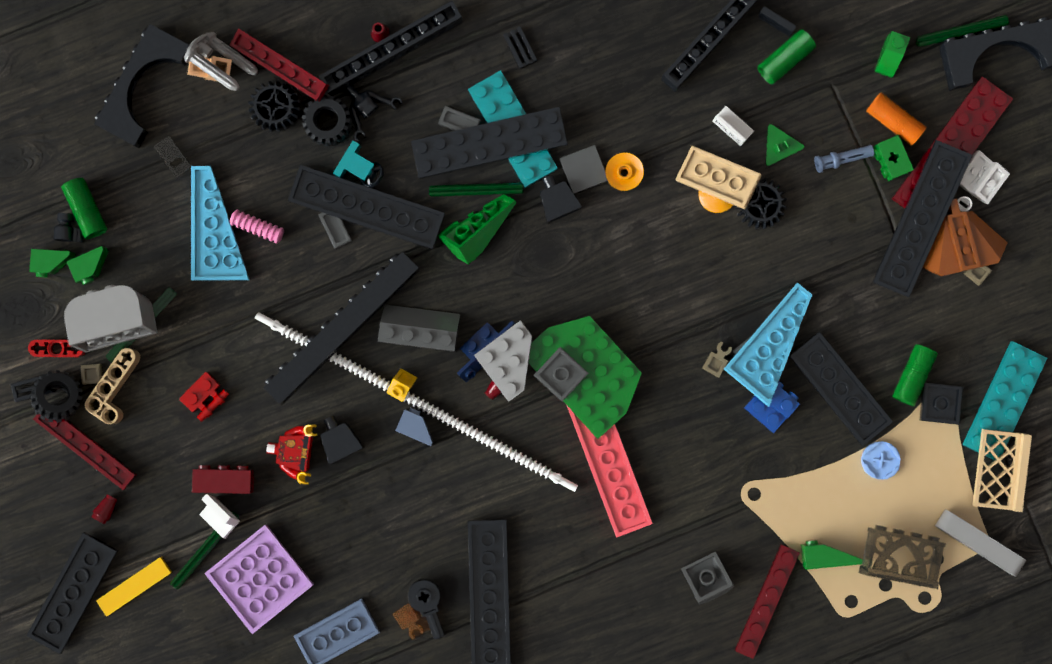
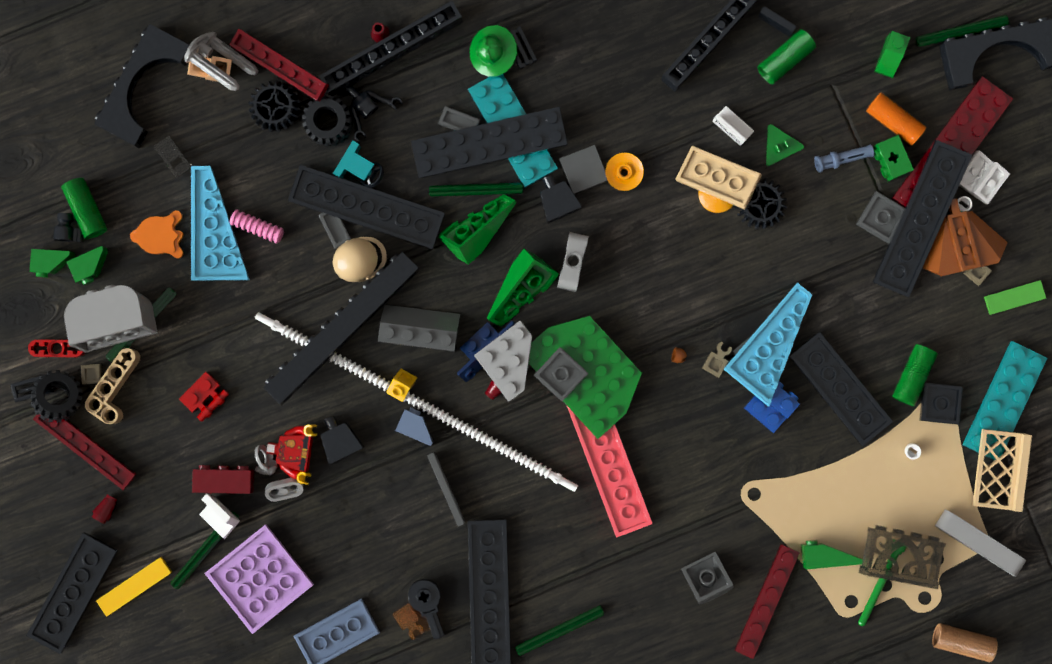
light blue tile [861,441,901,480] -> none
none -> orange tile [130,210,184,259]
none -> light grey piece [255,445,278,475]
none -> light grey plate [265,478,303,502]
none -> tan piece [333,237,387,282]
none -> dark grey tile [427,452,465,527]
none -> green helmet [470,25,517,77]
none -> green wedge [487,249,559,327]
none -> dark green axle [515,606,604,656]
none -> light grey beam [557,232,589,292]
none -> dark orange hinge [671,347,687,363]
none -> dark grey tile [856,191,905,244]
none -> green piece [858,539,907,626]
none -> white hinge [905,443,921,460]
none -> medium nougat piece [932,623,998,662]
none -> bright green tile [984,280,1046,315]

